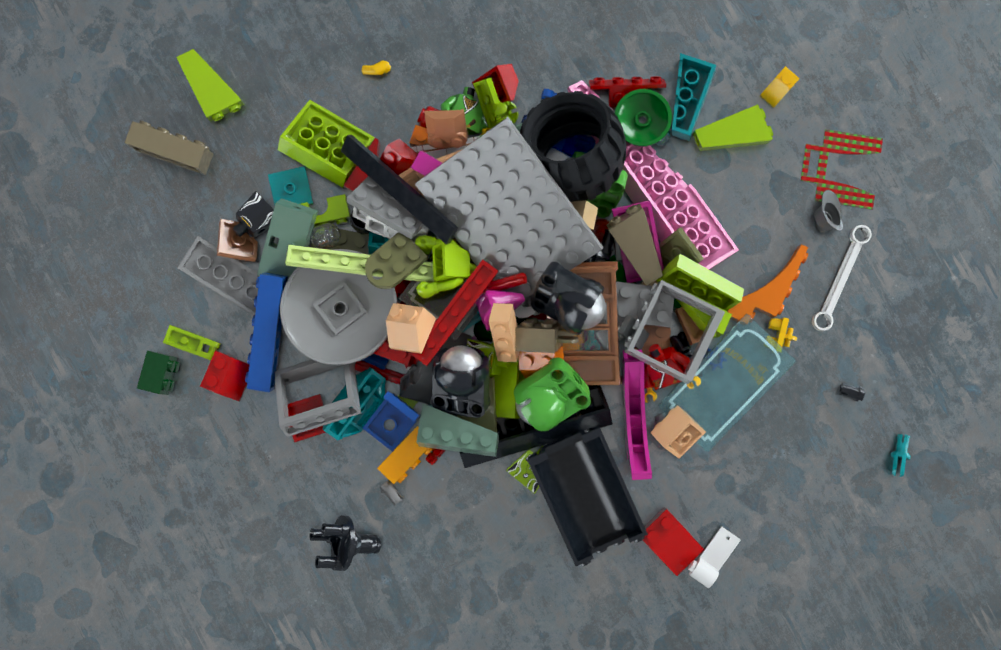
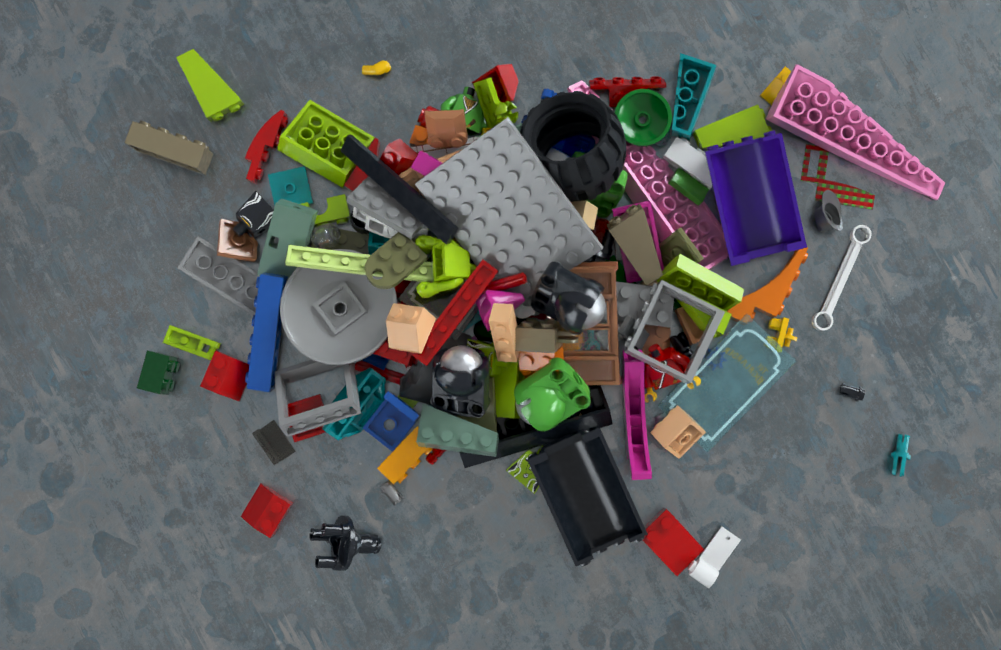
none -> red slope [240,483,294,538]
none -> red slope [245,110,288,184]
none -> clear smoke panel [252,420,296,465]
none -> white brick [662,137,713,190]
none -> bright green tile [668,168,709,206]
none -> dark purple cylinder [705,130,807,266]
none -> bright pink wedge [766,64,945,200]

